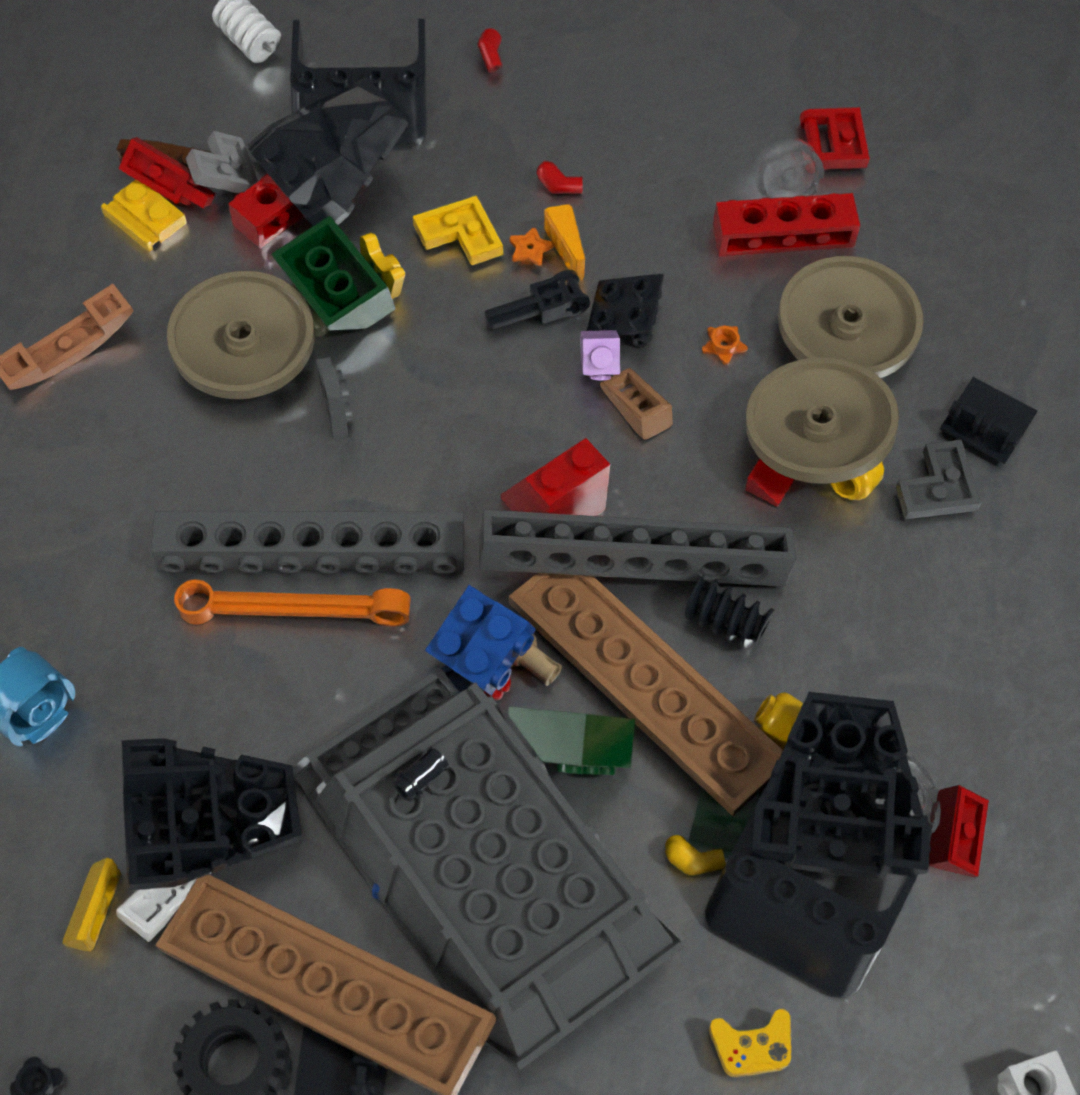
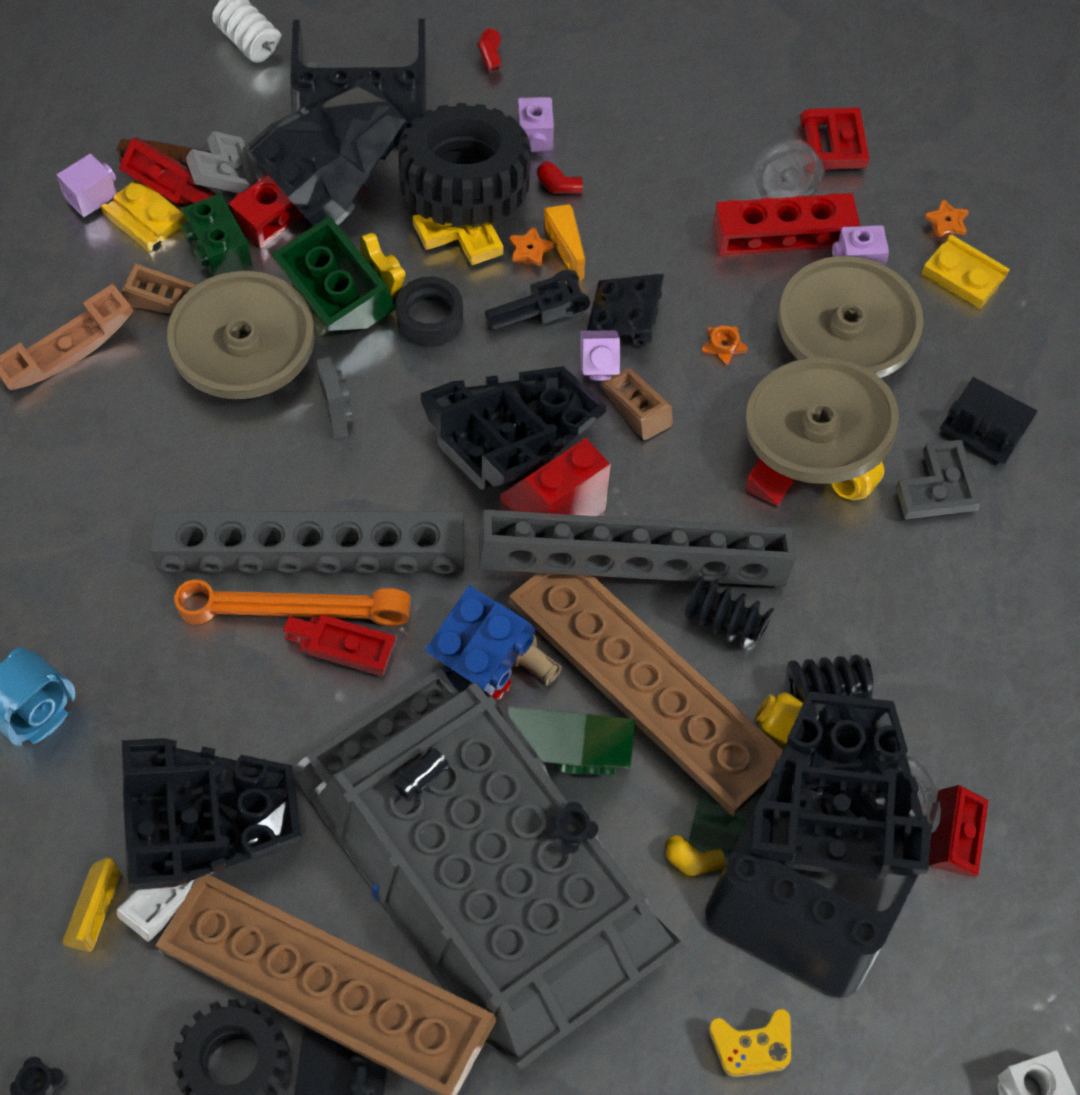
none -> lavender brick [56,153,117,218]
none -> medium nougat slope [122,263,196,314]
none -> dark green brick [180,193,253,277]
none -> red hinge [283,614,396,677]
none -> black tyre [396,276,463,347]
none -> black tyre [398,103,531,228]
none -> black wedge [421,366,606,490]
none -> lavender brick [518,97,554,152]
none -> black plate [546,802,599,854]
none -> black piece [786,654,874,703]
none -> lavender brick [832,225,889,265]
none -> yellow plate [921,234,1010,309]
none -> orange plate [924,200,968,237]

